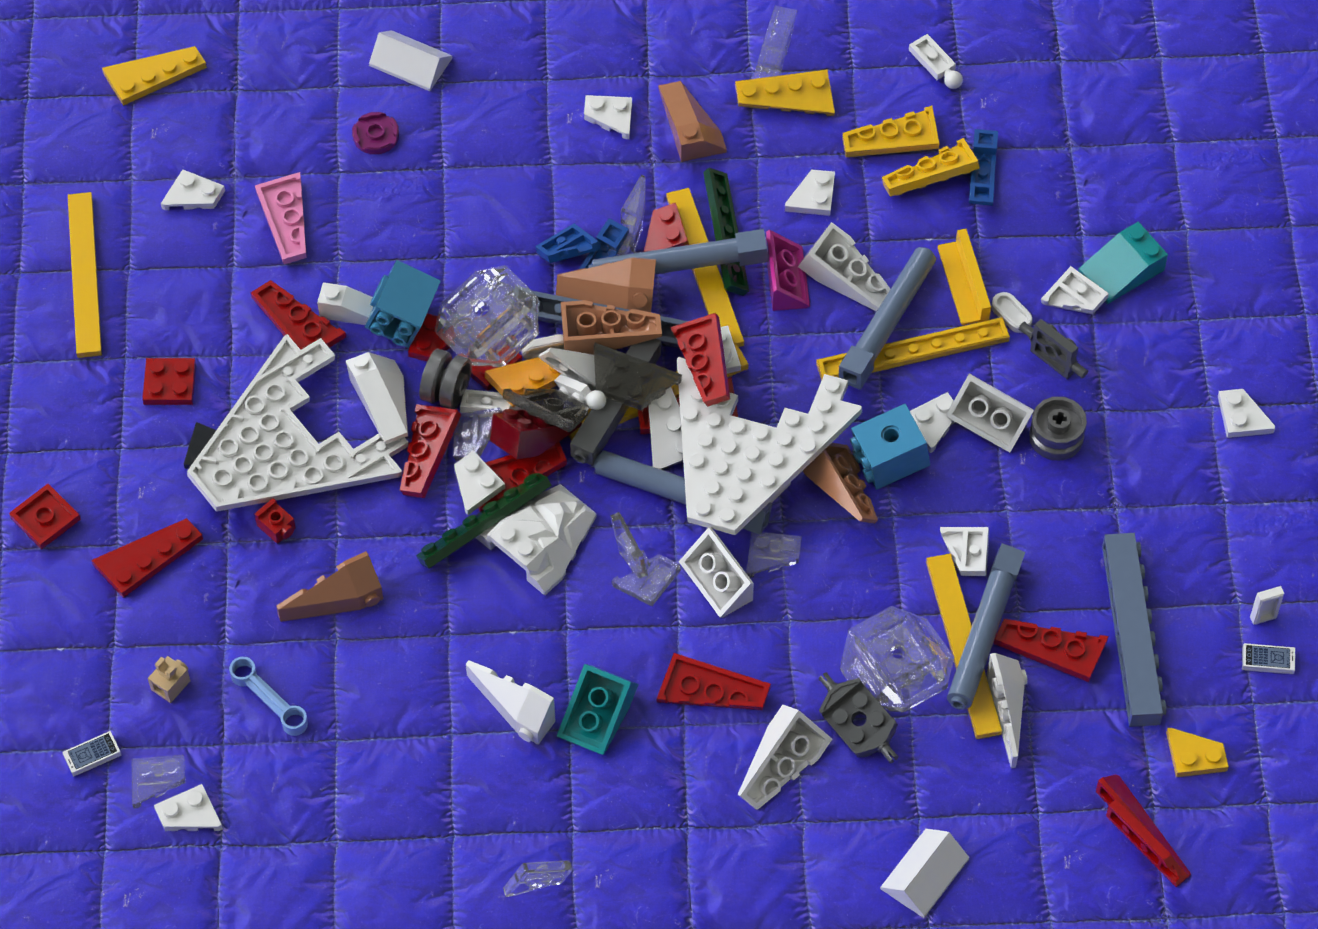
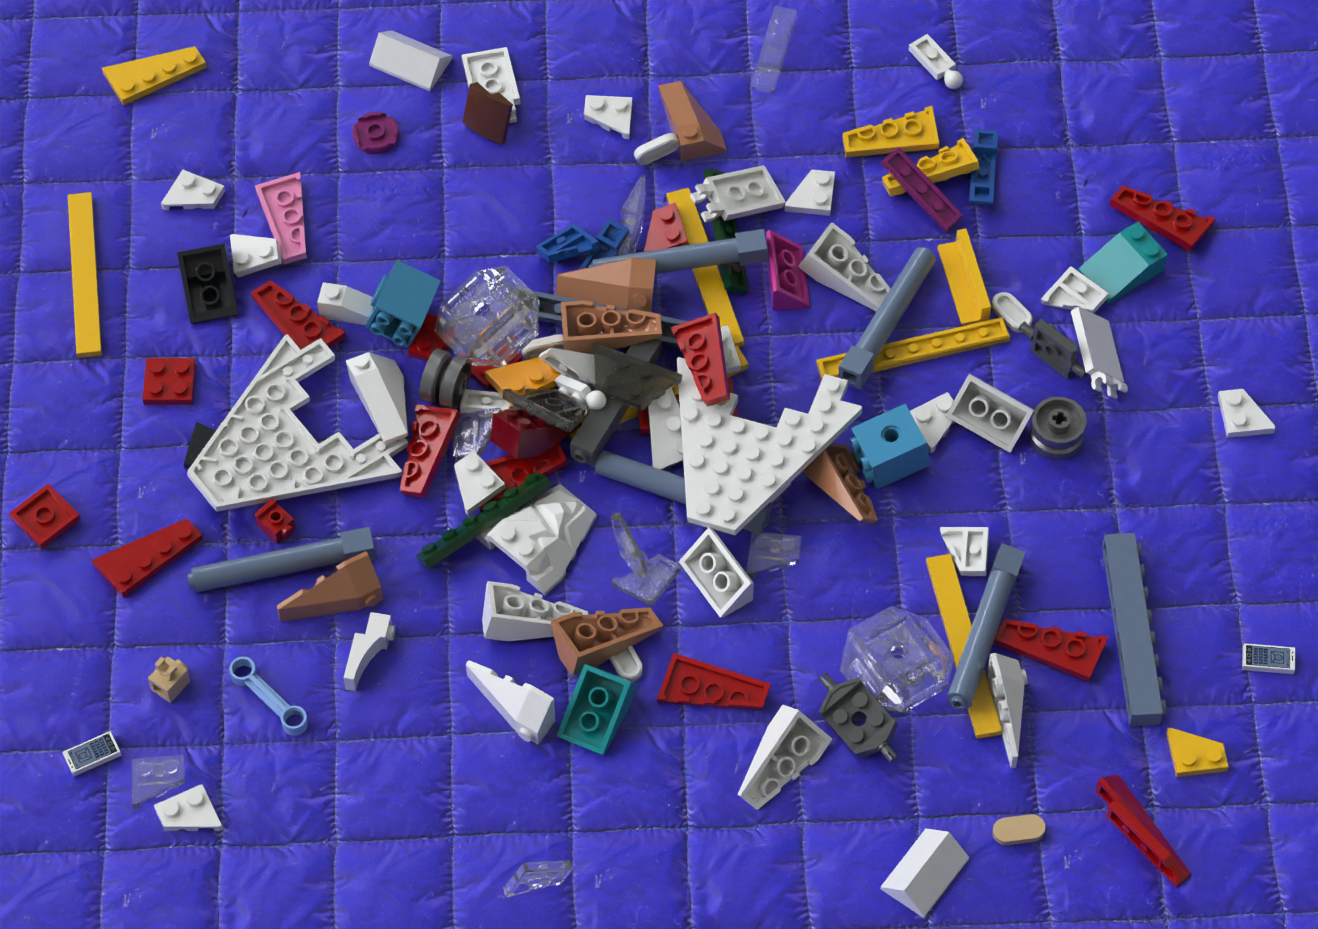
yellow wing [735,70,835,116] -> none
tile [1250,586,1284,625] -> none
none -> black slope [177,243,239,324]
none -> sand blue brick [187,527,376,593]
none -> white wing [230,234,282,278]
none -> white slope [344,612,396,691]
none -> white tile [461,47,520,123]
none -> reddish brown slope [462,82,513,144]
none -> white wedge [482,581,588,641]
none -> nougat wedge [551,607,664,677]
none -> white tile [609,646,642,682]
none -> white tile [634,133,679,165]
none -> white tile [690,165,786,222]
none -> magenta tile [880,147,963,232]
none -> tan tile [992,814,1045,845]
none -> white tile [1071,307,1128,399]
none -> red wing [1109,186,1216,251]

